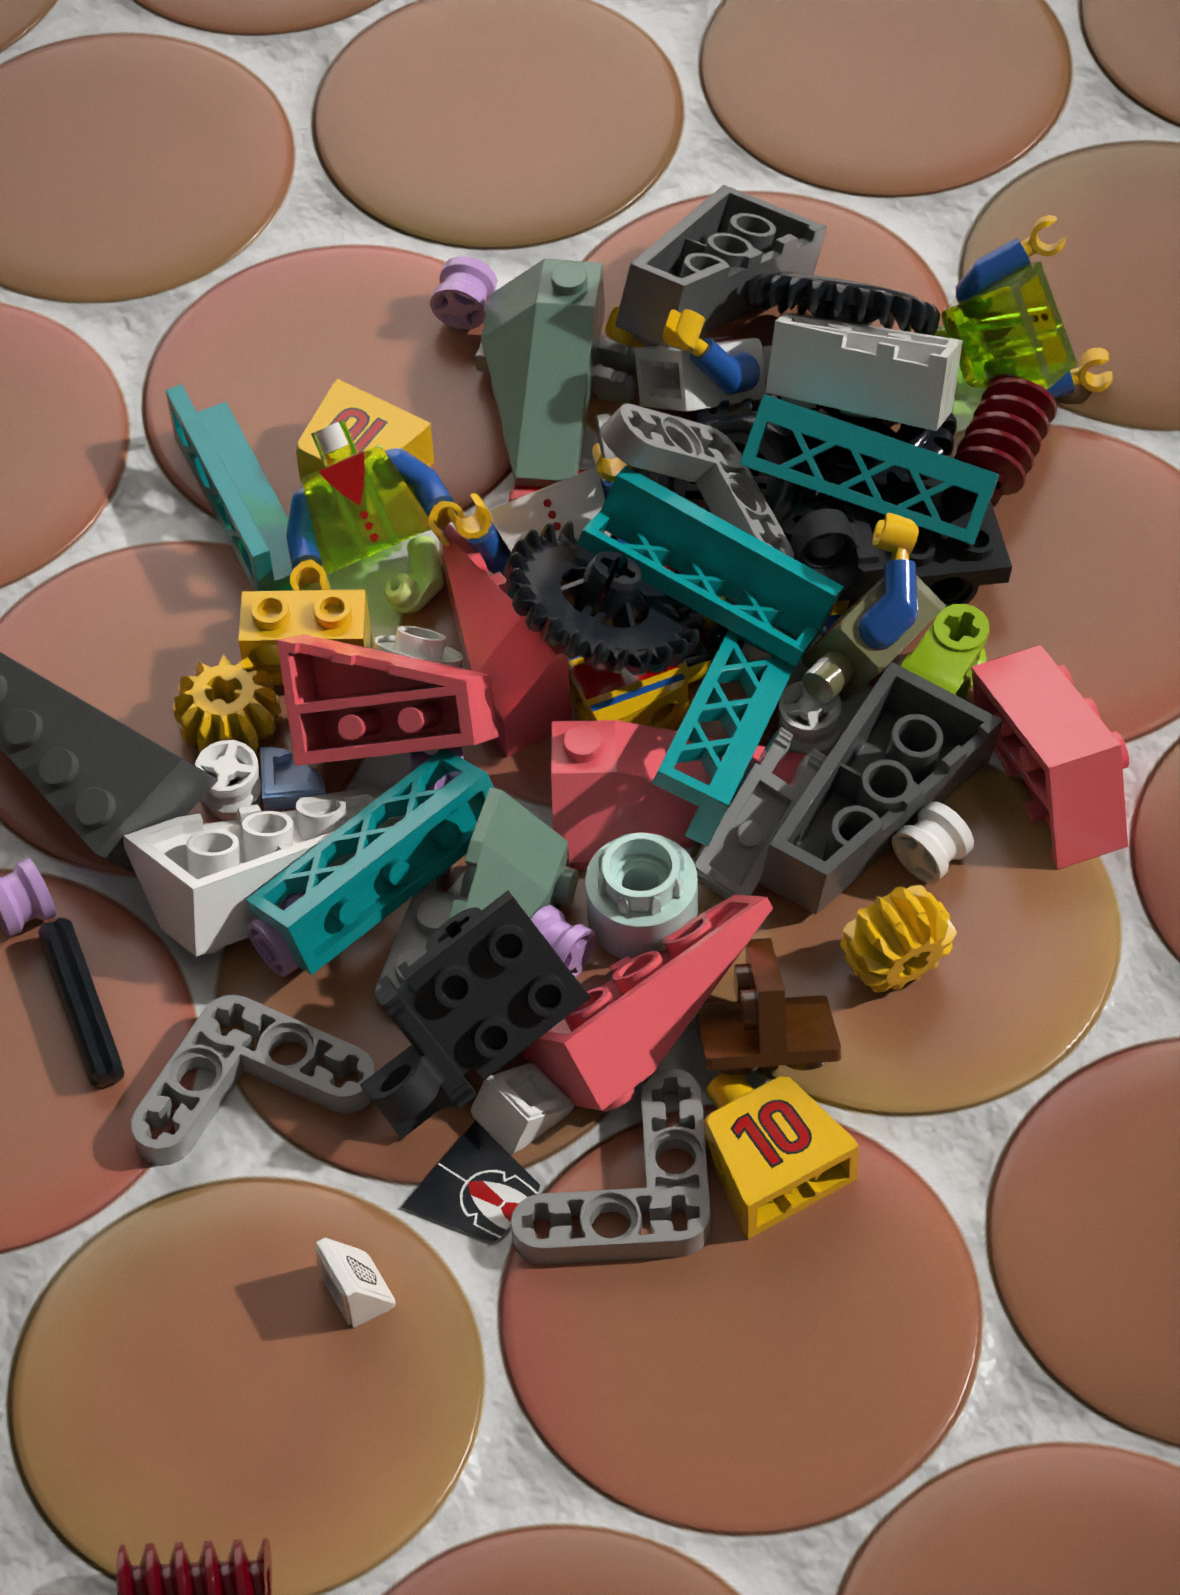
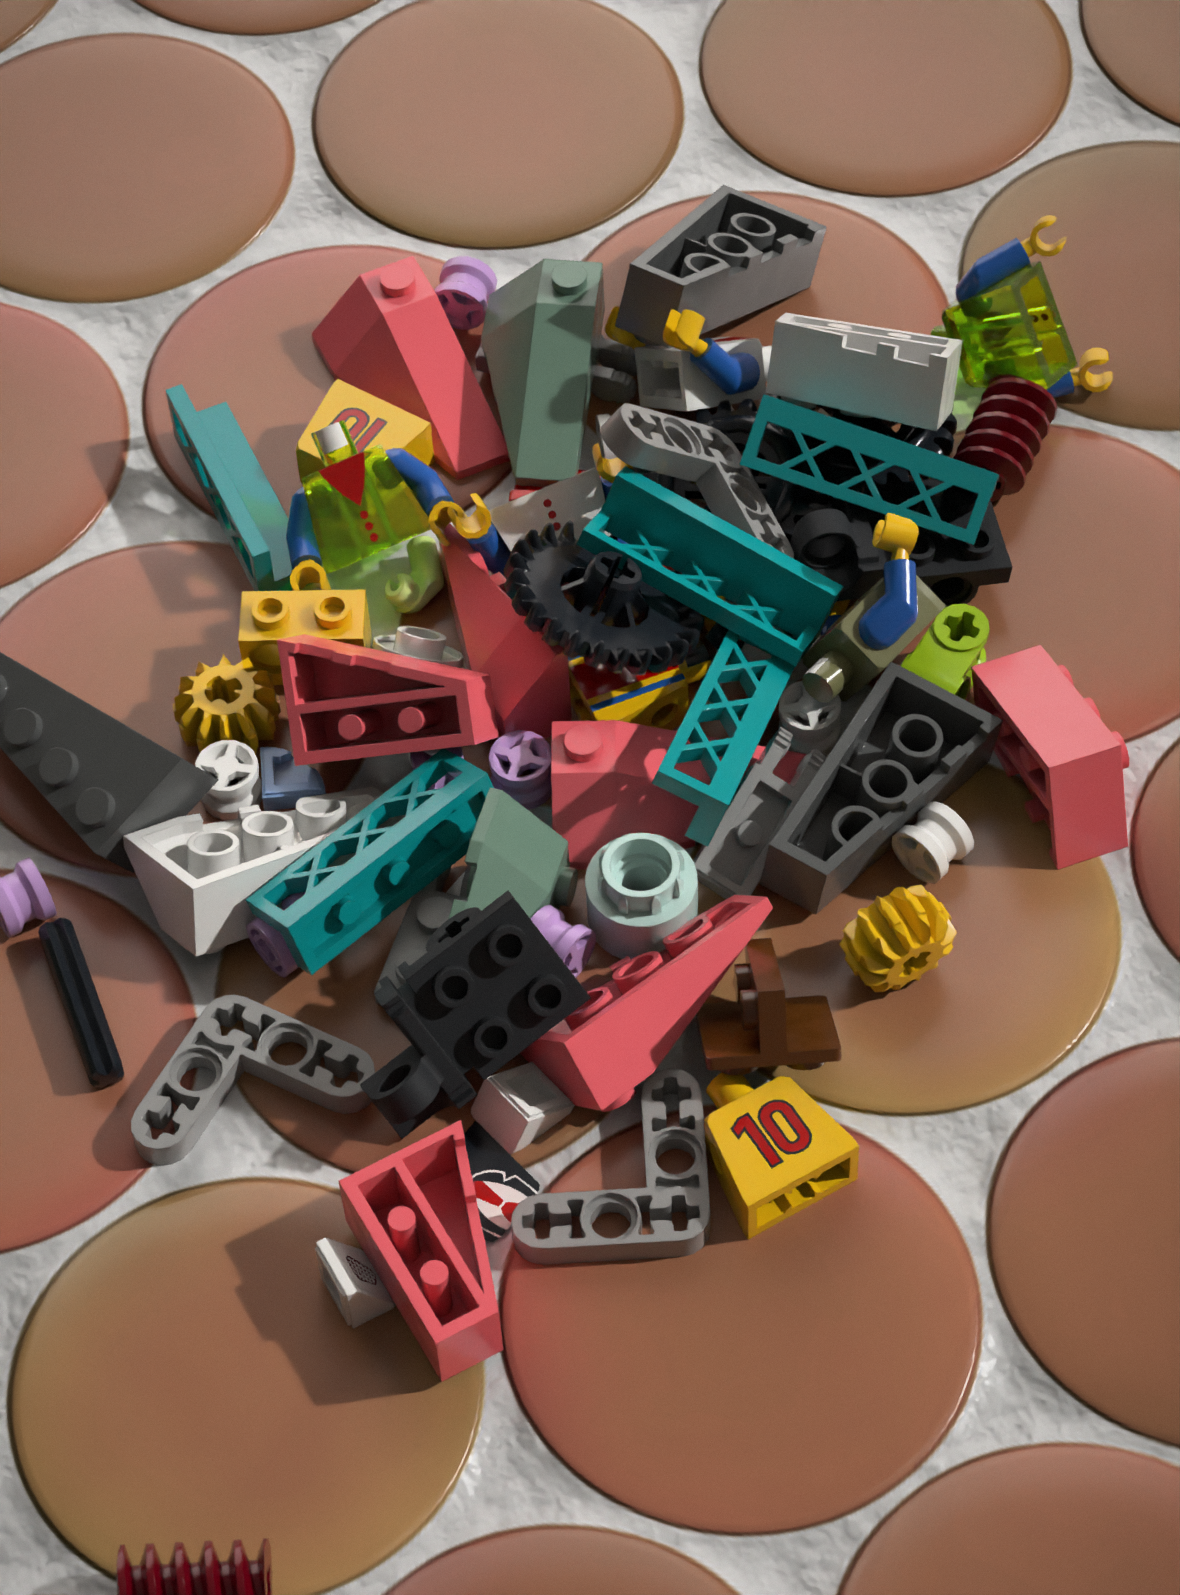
black gear [746,272,941,336] -> none
none -> coral wedge [312,256,510,480]
none -> coral wedge [339,1120,503,1382]
none -> lavender wheel [489,730,552,810]

